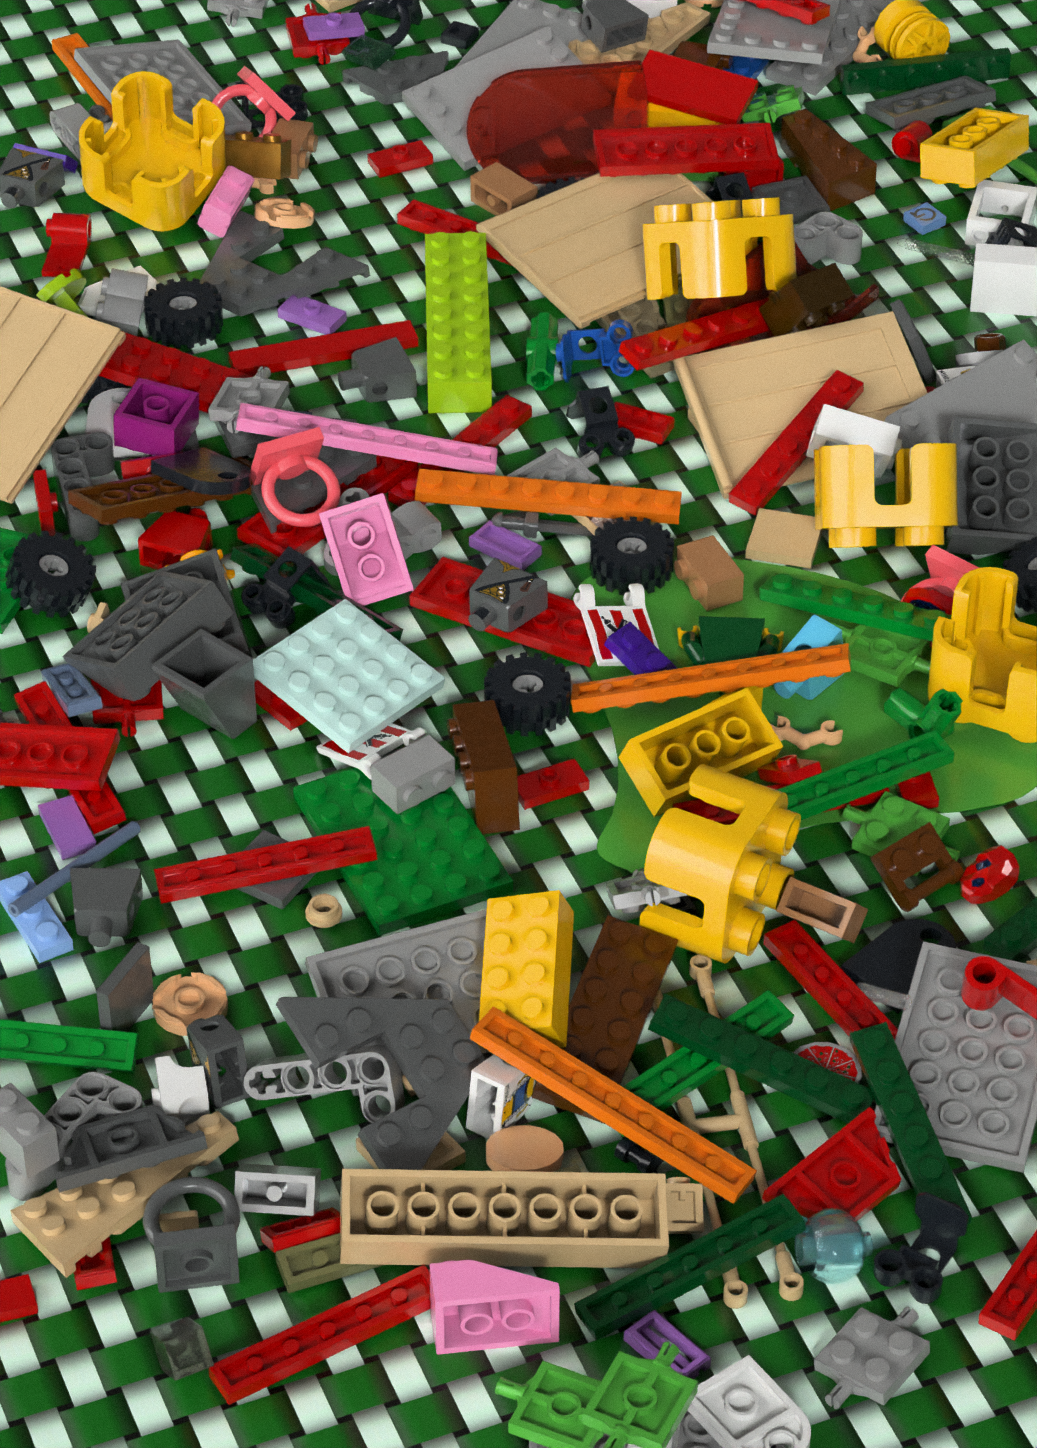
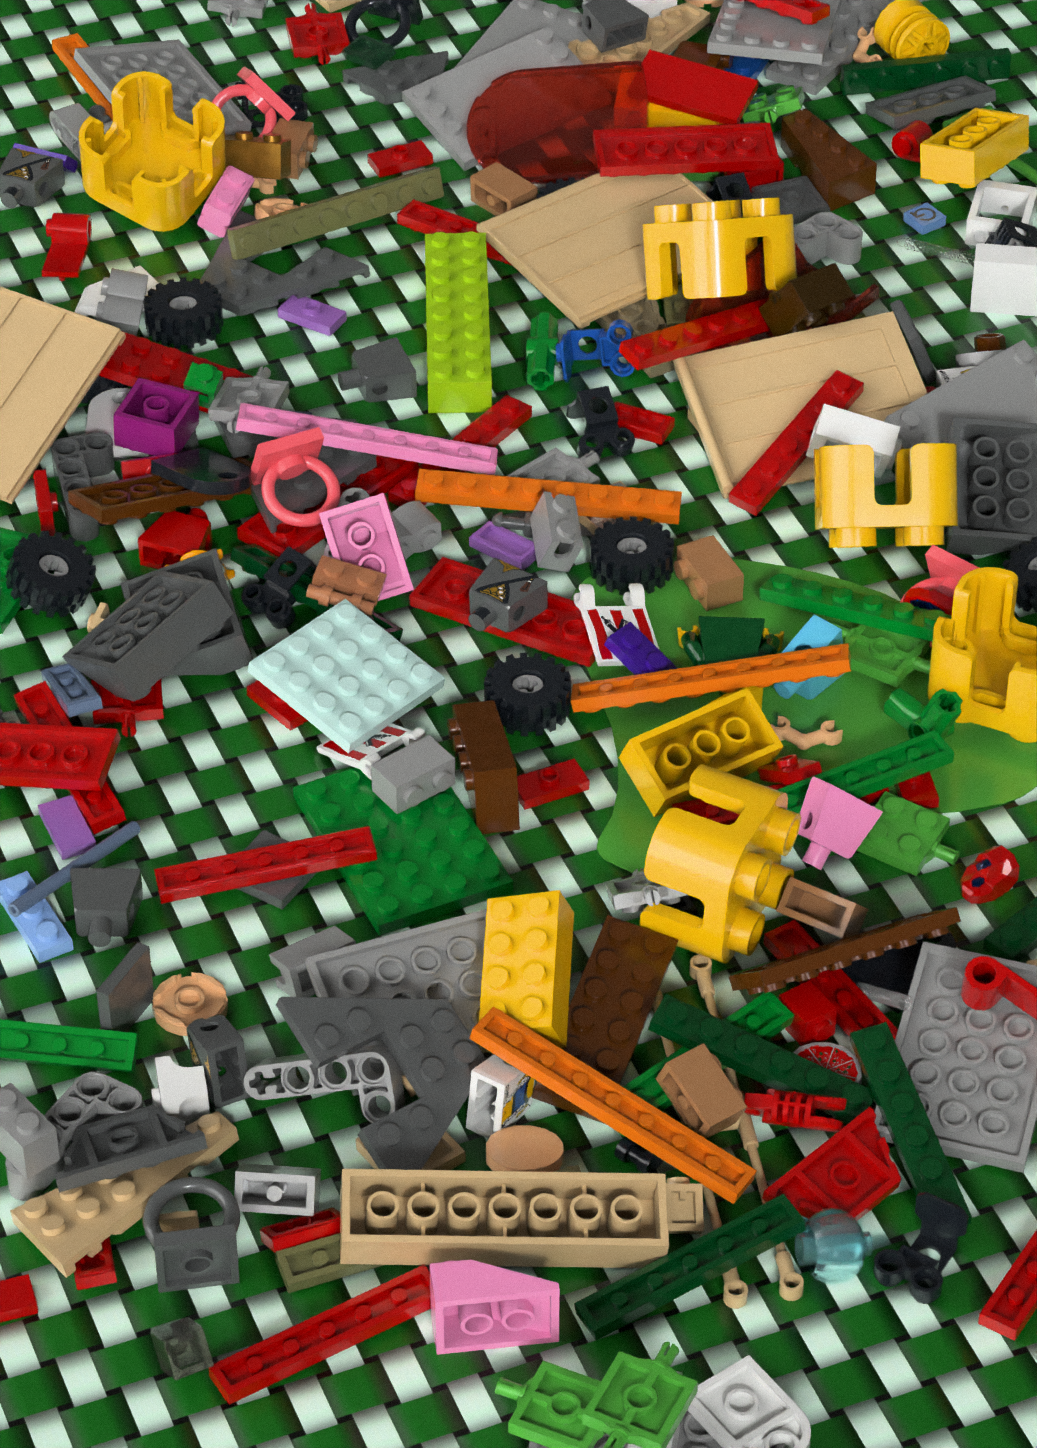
lime tile [36,269,87,317] -> none
dark grey slope [152,629,257,739] -> none
red tile [228,320,419,376] -> none
medium lavender plate [303,12,365,41] -> none
tan plate [305,894,343,928] -> none
black tile [441,21,479,50] -> none
medium lavender tile [624,1310,711,1379] -> none
tan tile [745,508,823,569] -> none
light grey plate [814,1306,930,1409] -> none
reddish brown plate [870,822,964,912] -> none
none -> green brick [183,362,225,409]
none -> olive plate [227,166,444,260]
none -> light grey brick [269,926,356,997]
none -> nougat plate [306,555,387,616]
none -> light grey brick [530,491,583,572]
none -> medium nougat brick [656,1043,747,1139]
none -> reddish brown plate [728,907,961,995]
none -> red hinge [744,1089,847,1133]
none -> red brick [779,980,837,1046]
none -> bright pink torso [798,776,882,870]

